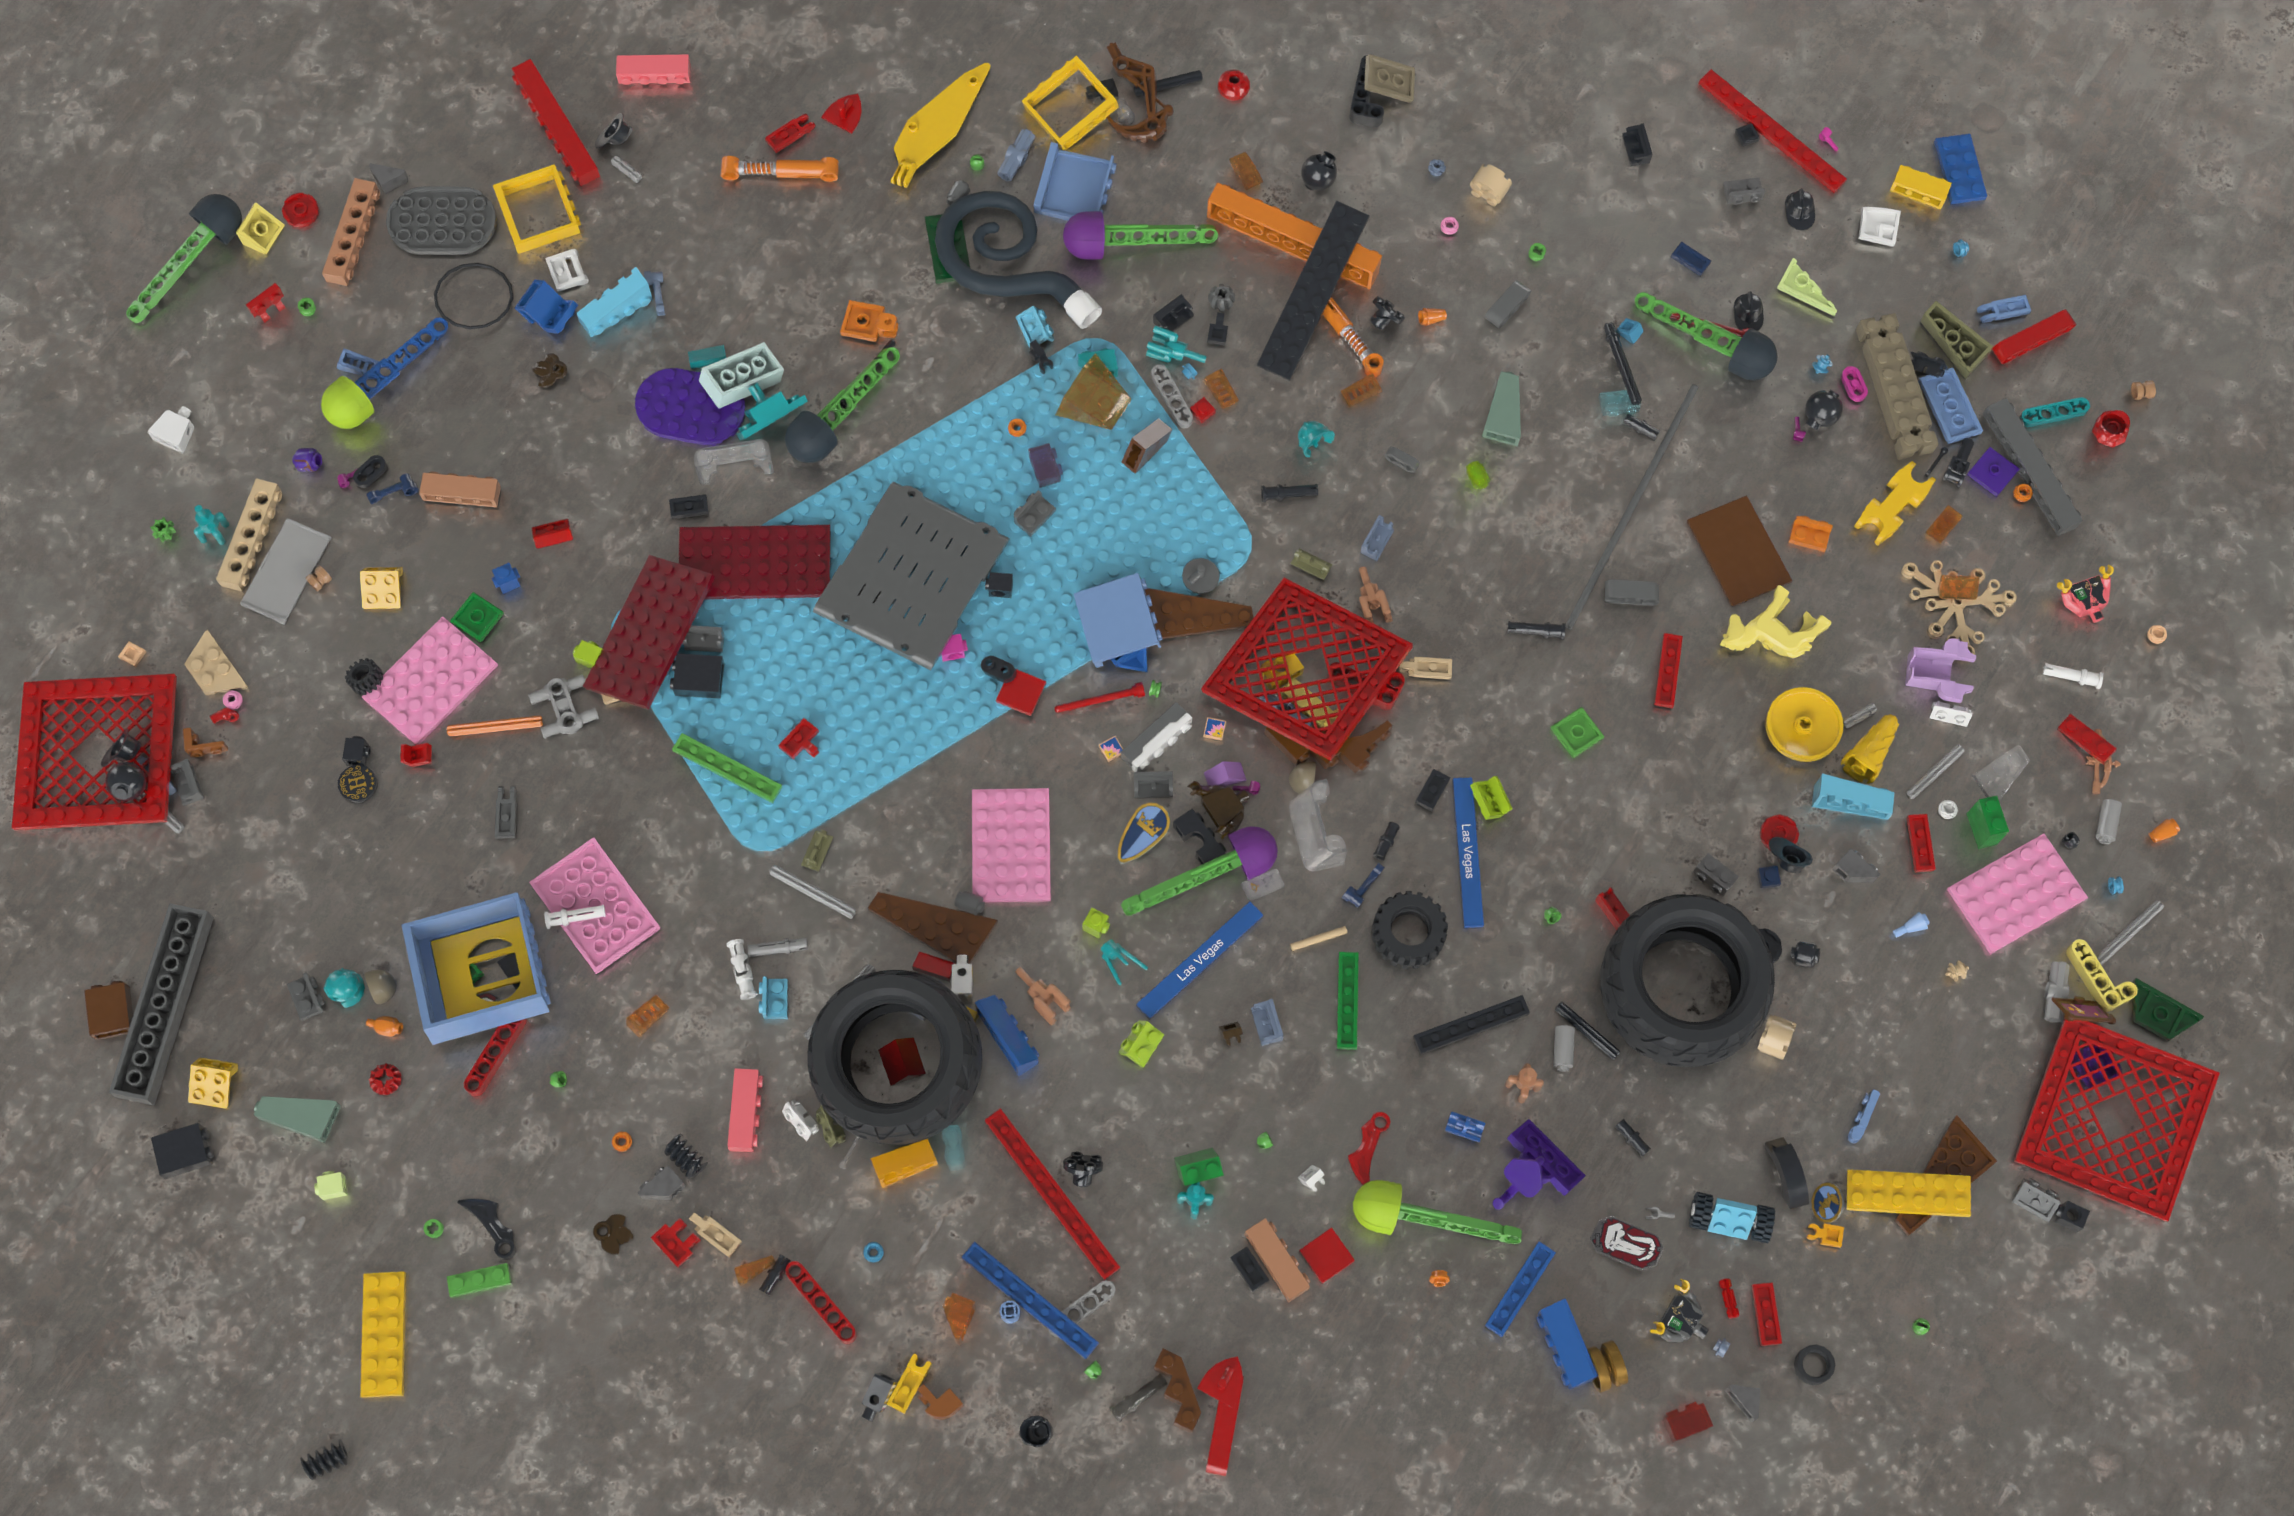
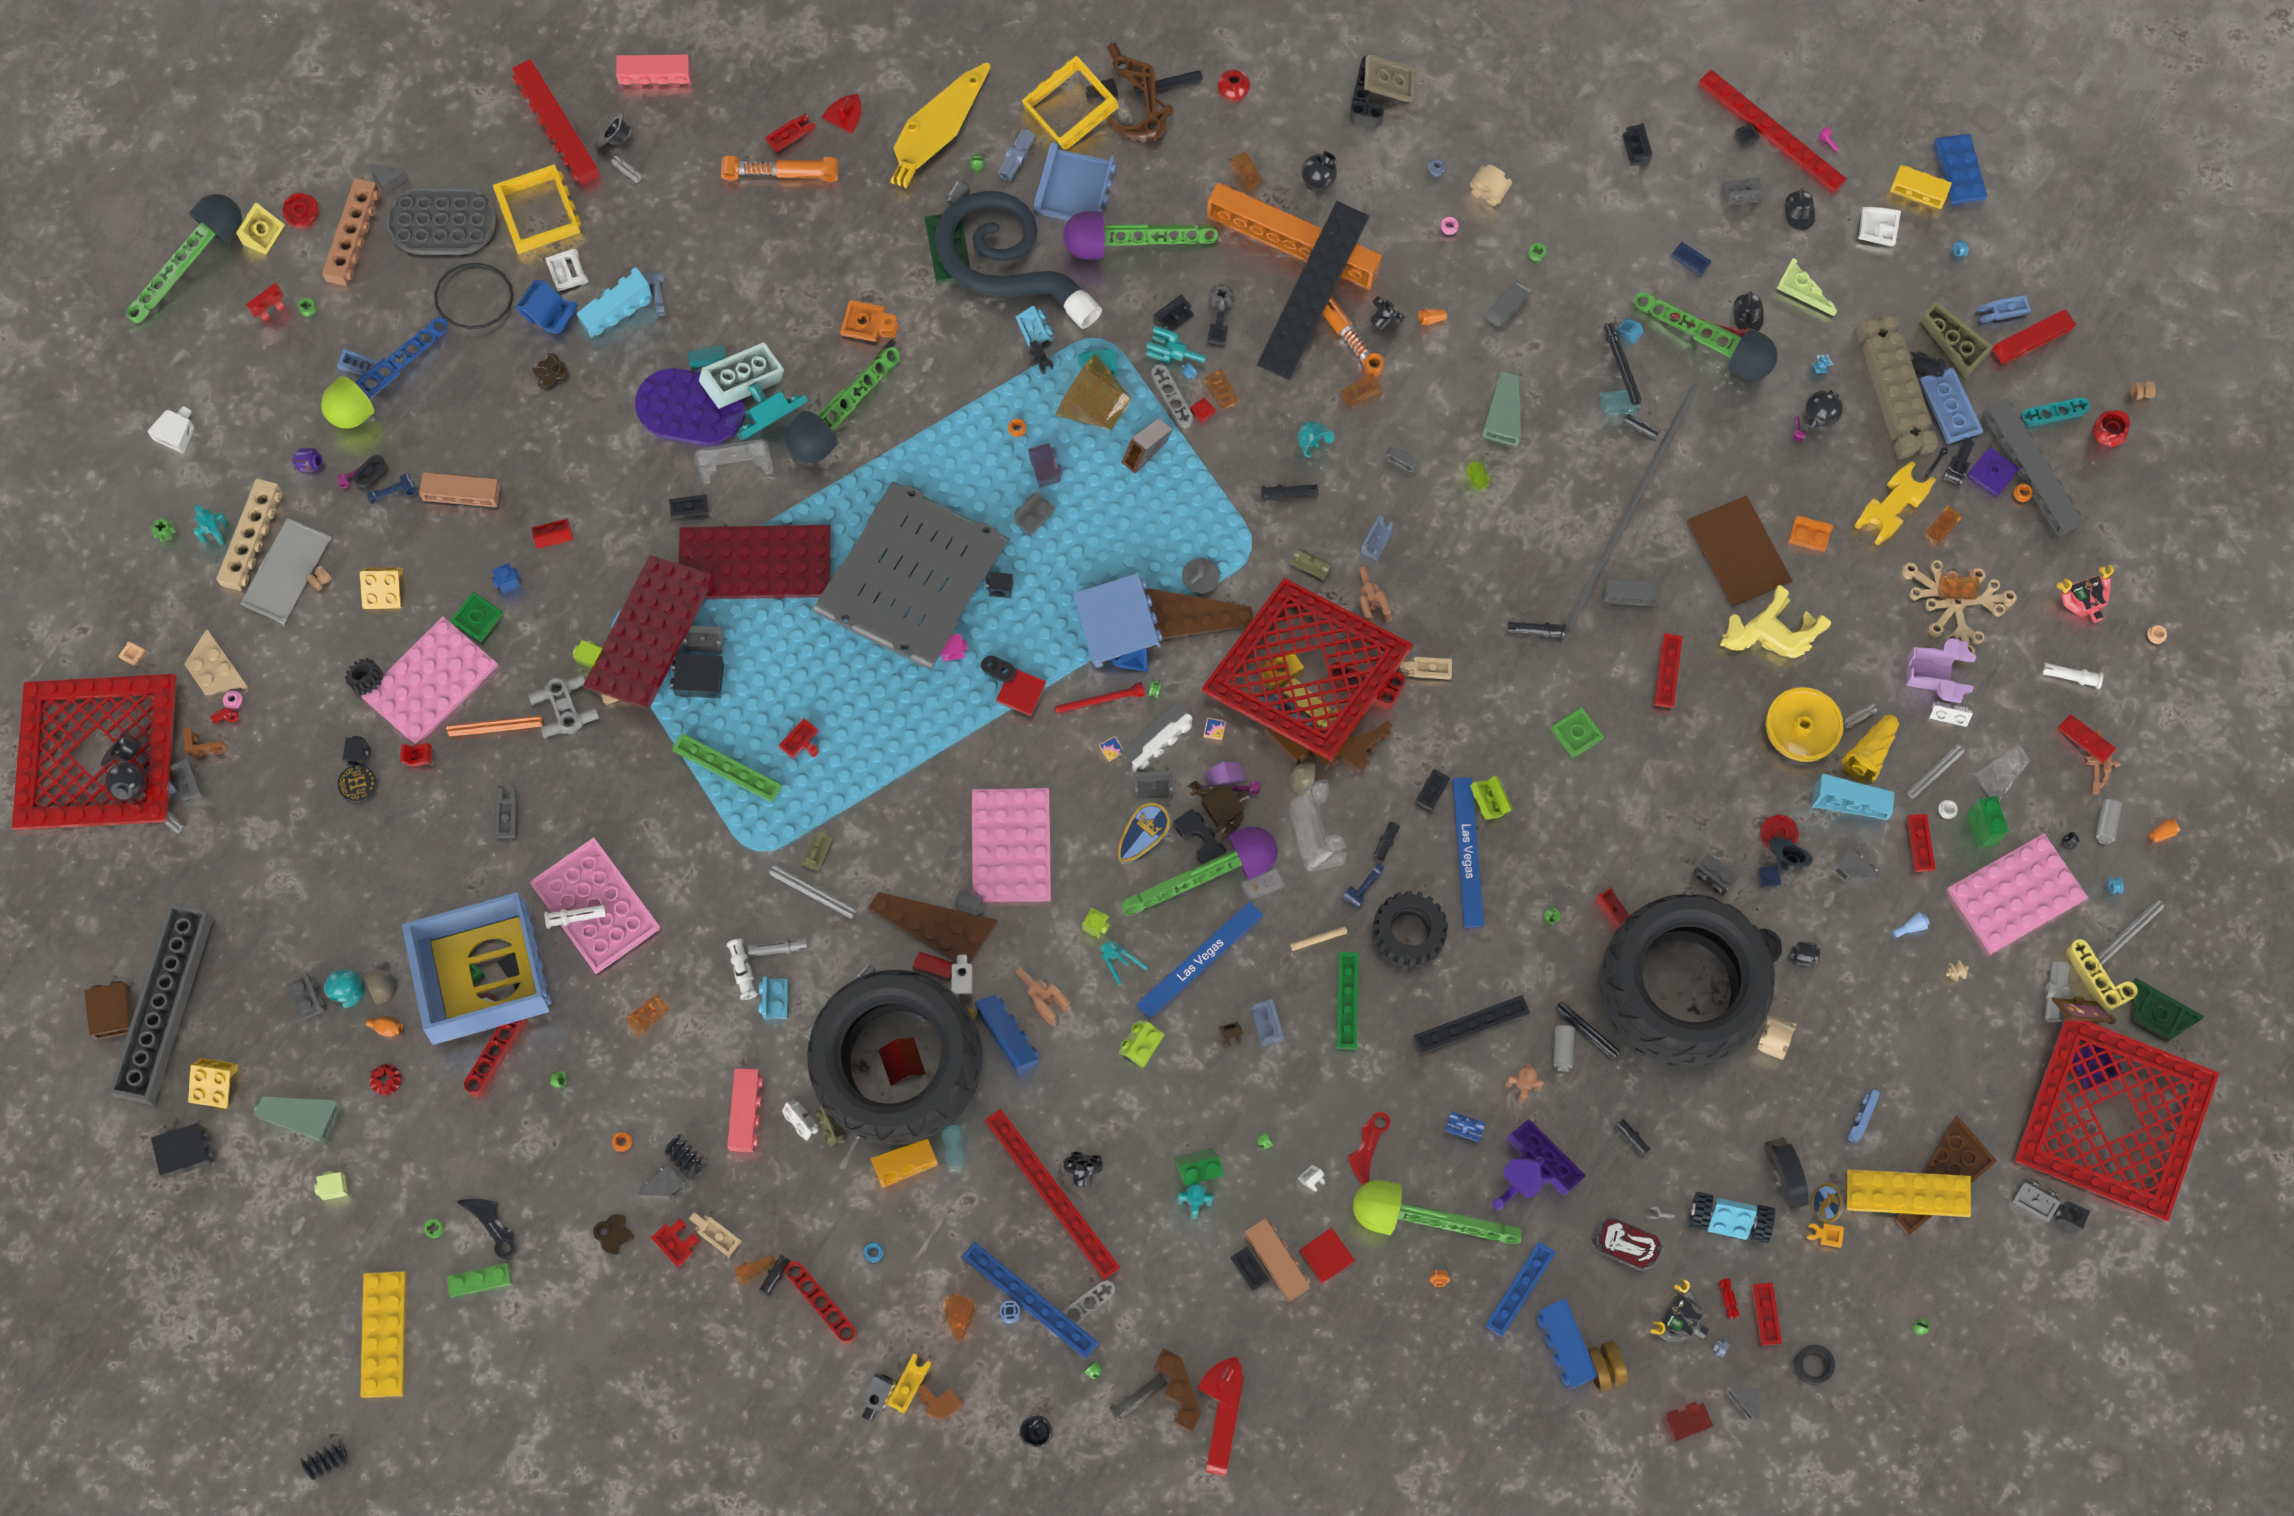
dark pink plate [1841,366,1868,402] -> none

